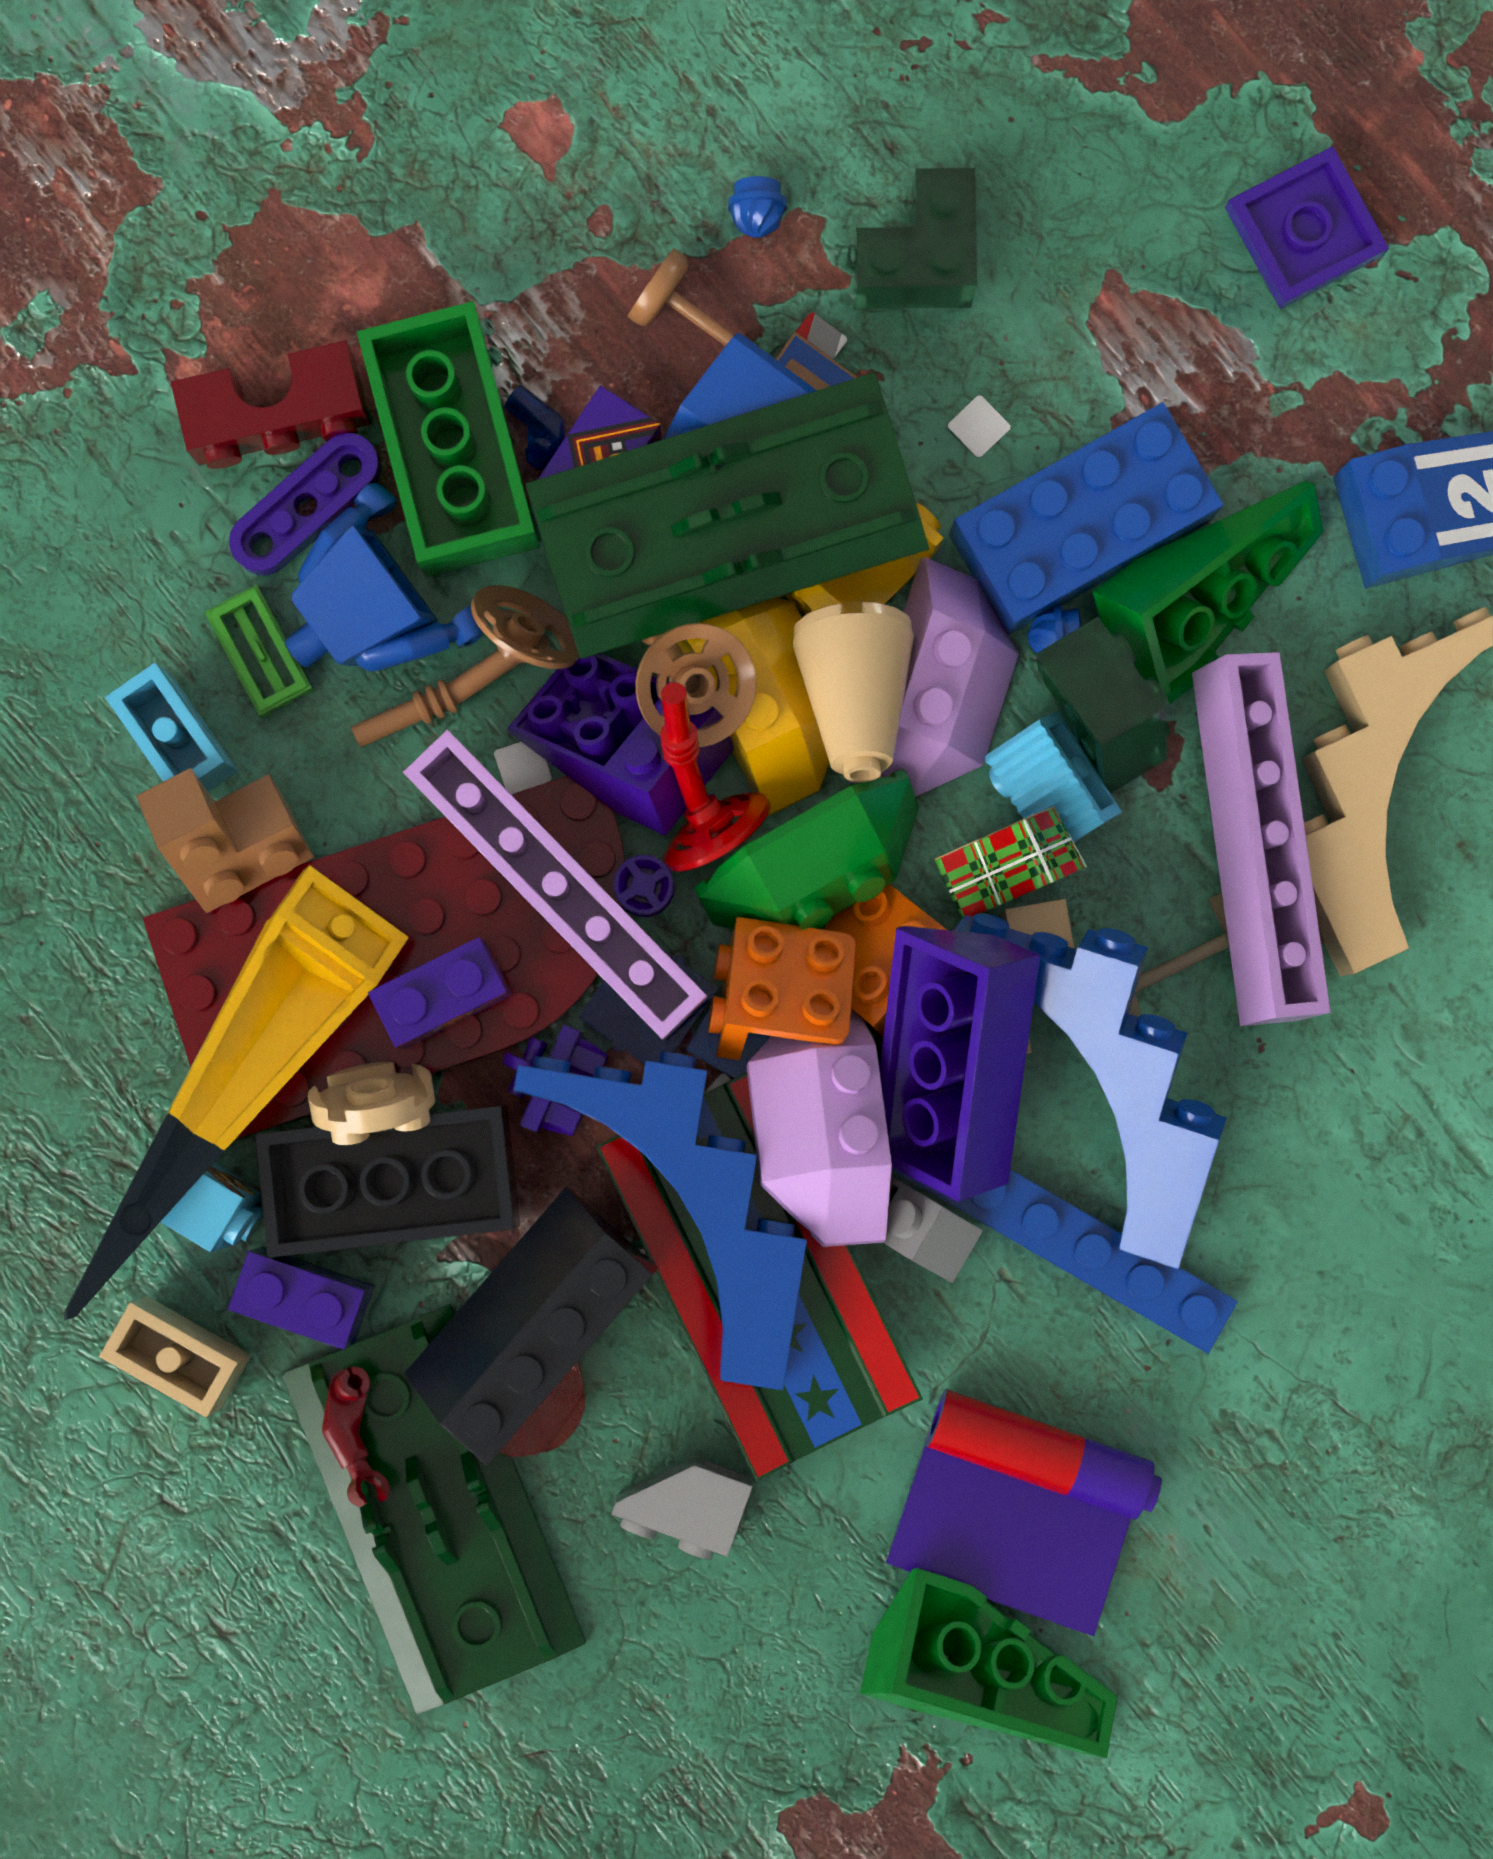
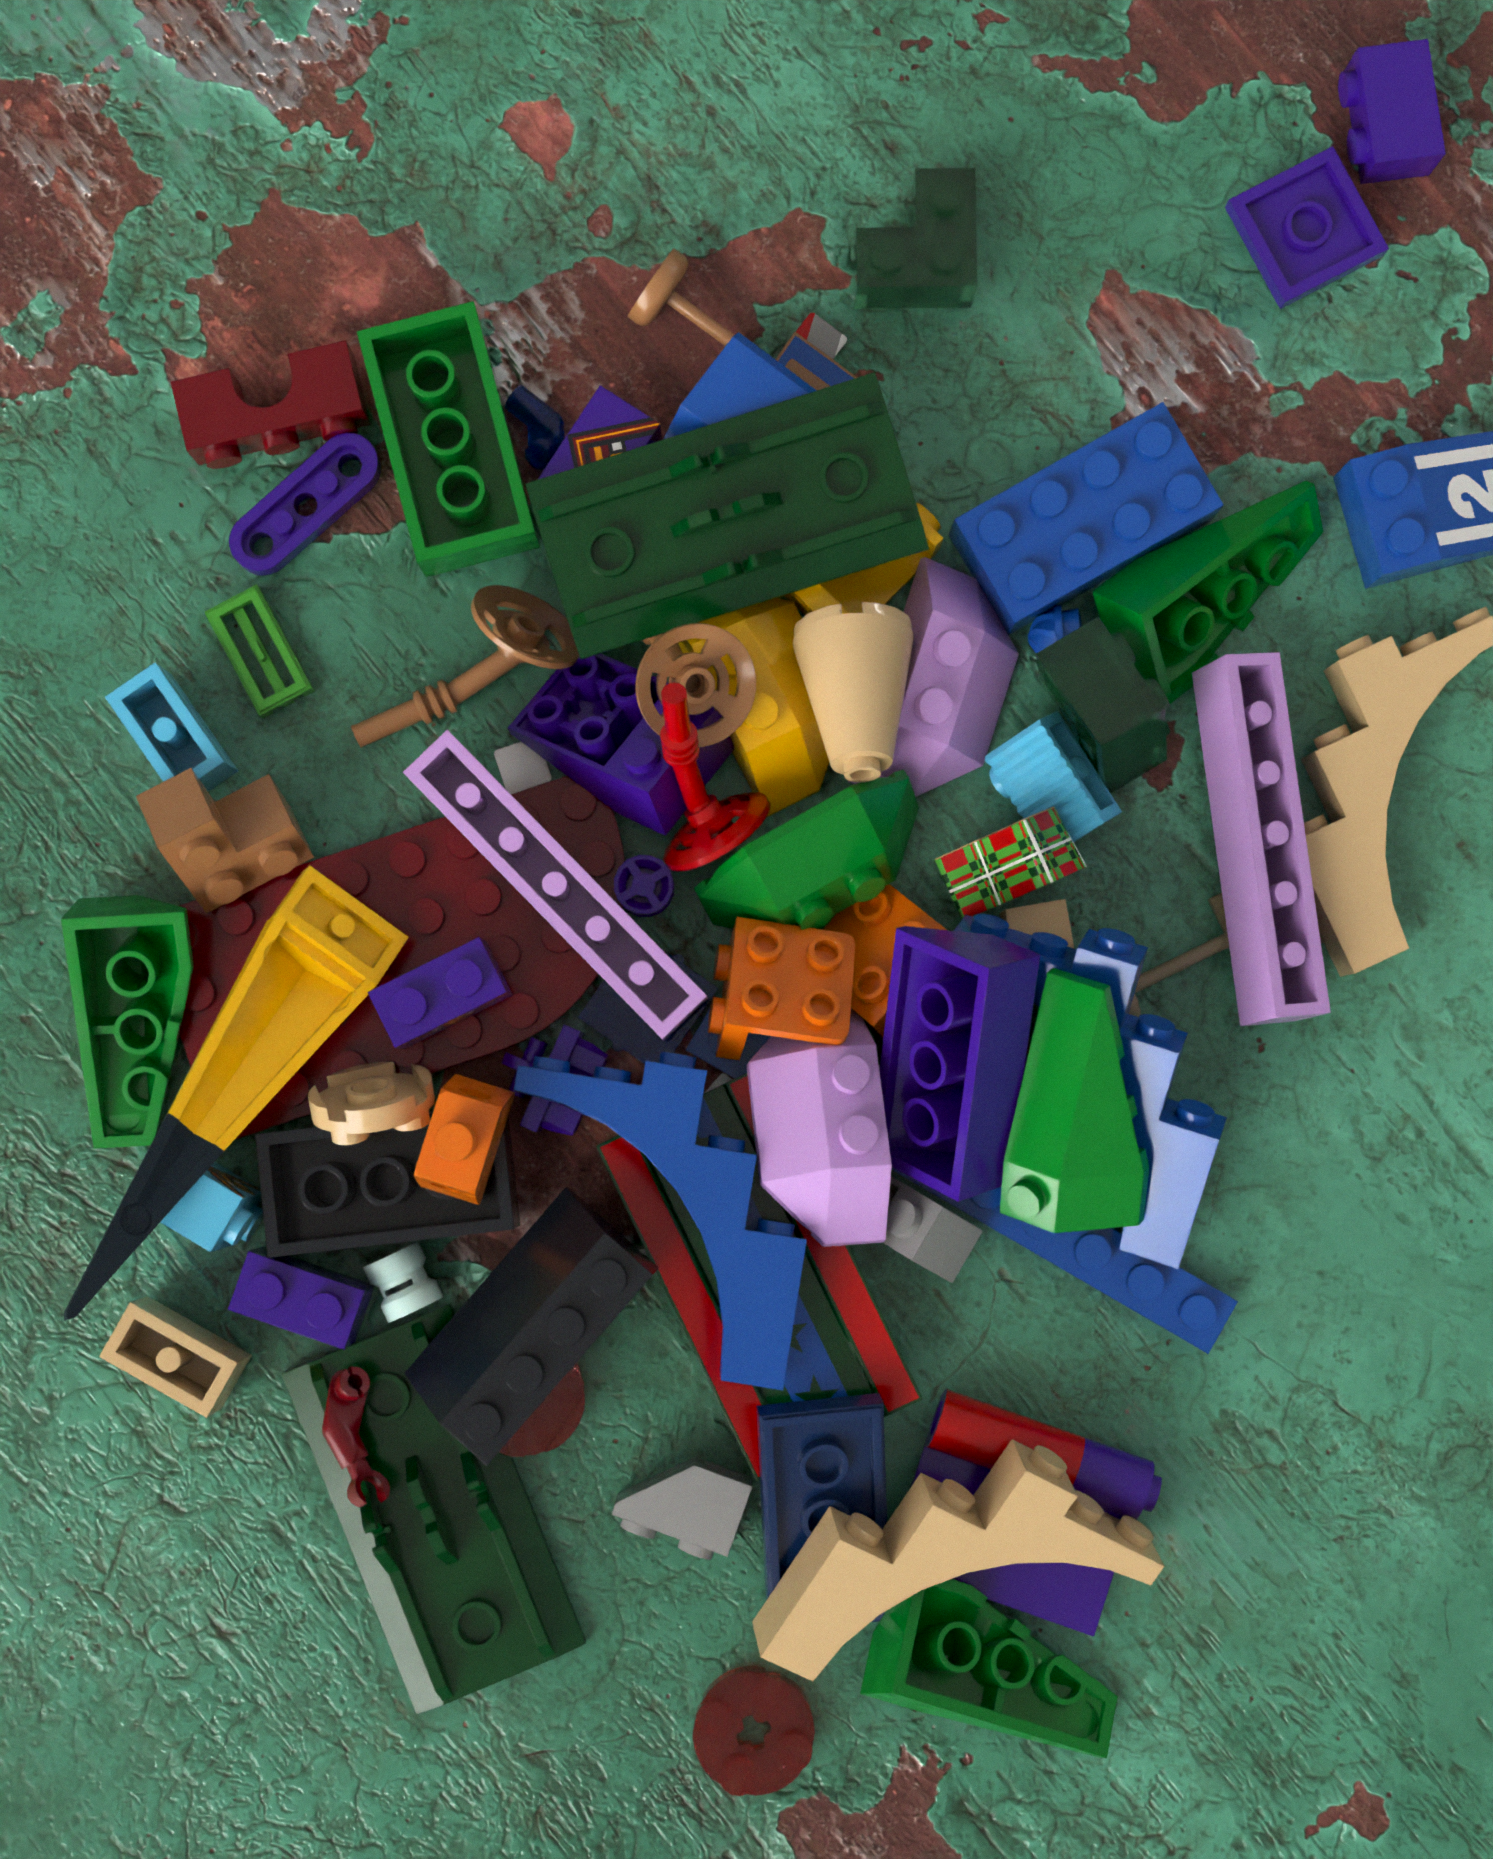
blue torso [285,483,482,672] -> none
blue plate [728,176,787,238] -> none
white sticker [948,395,1010,457] -> none
none -> green wedge [61,895,194,1149]
none -> light aqua wheel [363,1242,444,1323]
none -> orange torso [414,1074,515,1205]
none -> clear red plate [693,1666,815,1796]
none -> tan arch [752,1439,1165,1681]
none -> dark blue tile [756,1393,887,1622]
none -> green wedge [1000,968,1149,1233]
none -> dark purple brick [1338,39,1446,184]

